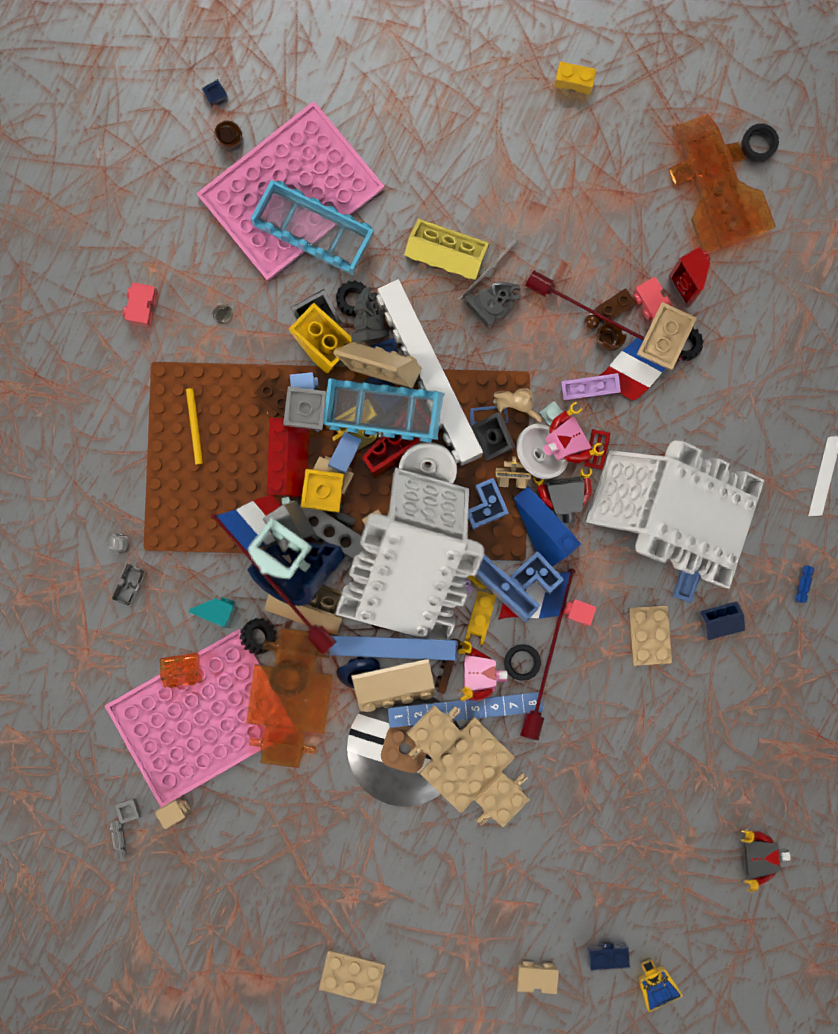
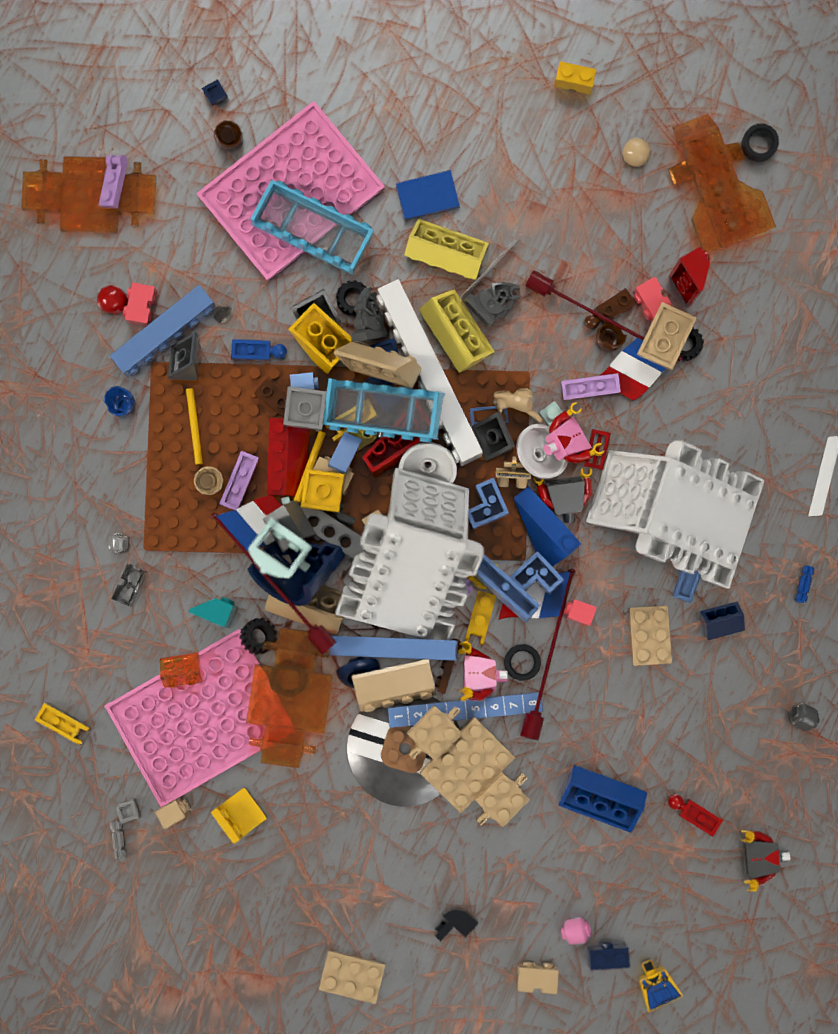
none -> clear orange piece [21,156,156,233]
none -> yellow hinge [35,703,90,745]
none -> red hair [97,285,128,315]
none -> lavender plate [99,155,128,208]
none -> blue hair [103,386,134,417]
none -> medium blue brick [110,285,215,376]
none -> dark grey slope [168,332,201,380]
none -> tan hair [194,466,224,495]
none -> yellow bracket [210,788,267,844]
none -> lavender plate [220,451,260,510]
none -> blue plate [231,339,287,361]
none -> yellow bar [293,431,326,504]
none -> blue tile [396,170,460,221]
none -> light yellow slope [418,289,495,373]
none -> black brick [435,907,479,942]
none -> blue slope [558,765,647,833]
none -> bright pink head [561,917,591,945]
none -> tan hair [622,138,651,167]
none -> red plate [668,794,723,837]
none -> dark grey head [789,703,820,731]

